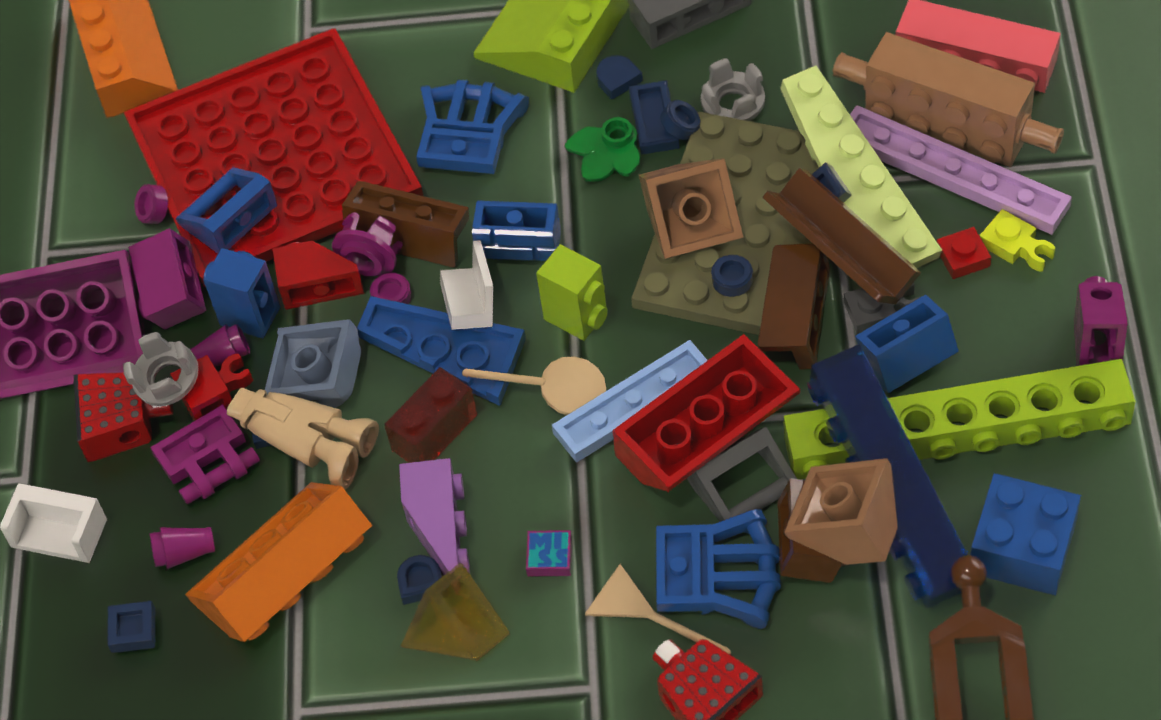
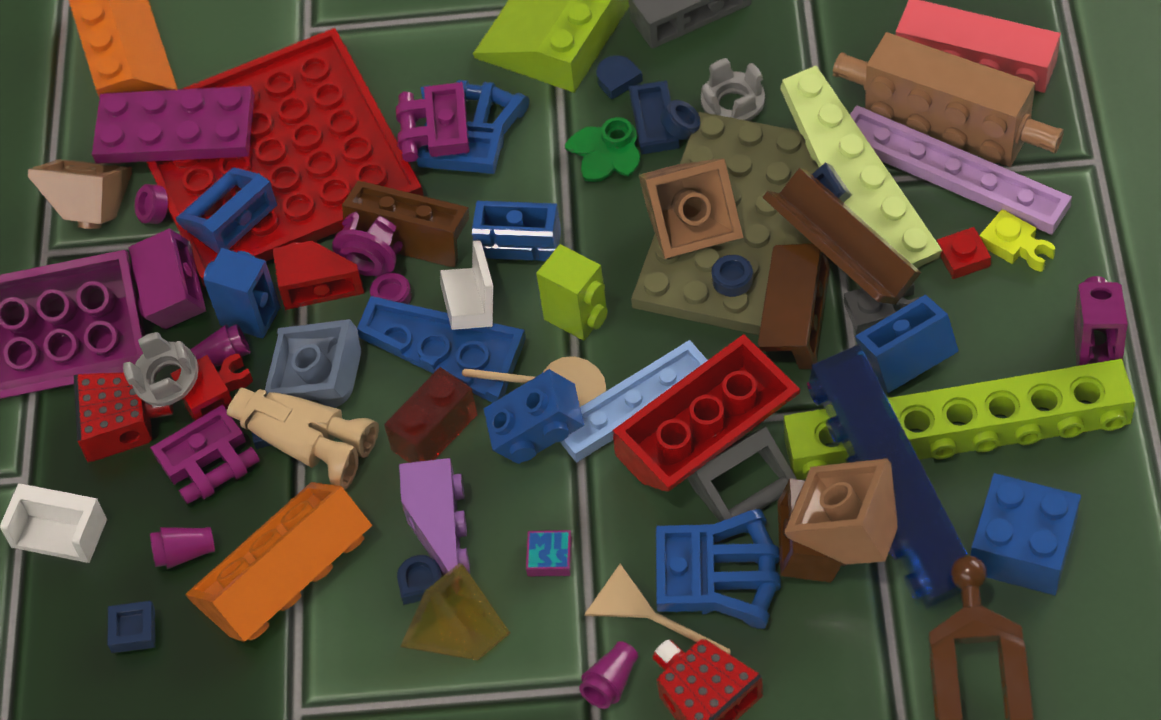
none -> medium nougat slope [28,159,132,229]
none -> magenta plate [92,86,254,164]
none -> magenta plate [396,82,470,162]
none -> blue brick [484,369,585,464]
none -> magenta cone [579,641,639,709]

